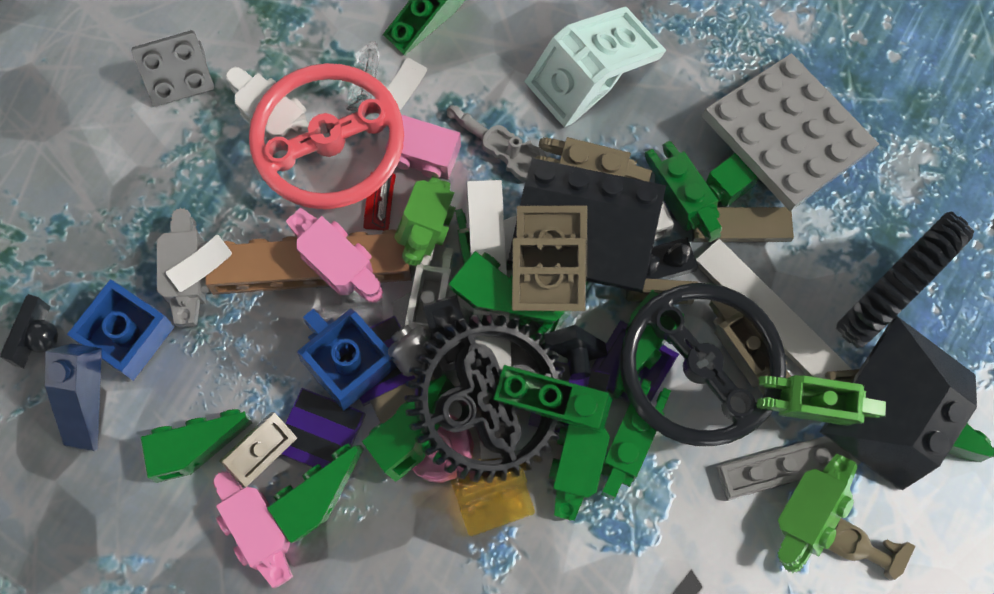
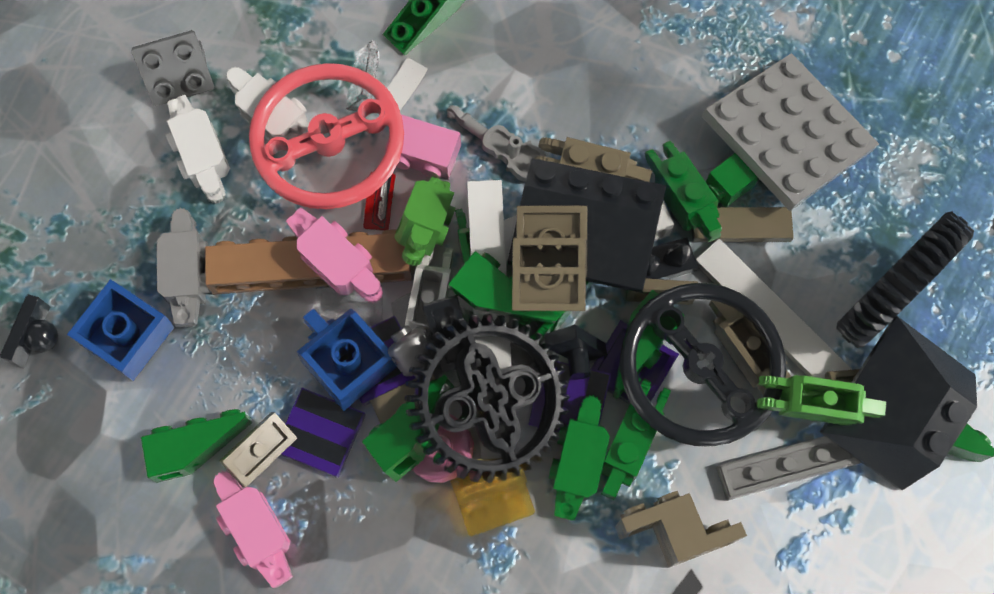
dark blue slope [44,343,102,451] -> none
white sticker [166,235,232,292] -> none
green slope [267,443,364,544] -> none
green slope [494,365,612,433] -> none
light aqua bracket [524,6,666,127] -> none
bright green hinge [777,453,858,574] -> none
dark tan piece [828,518,916,581] -> none
none -> white hinge [166,95,230,204]
none -> dark tan bracket [615,491,747,568]

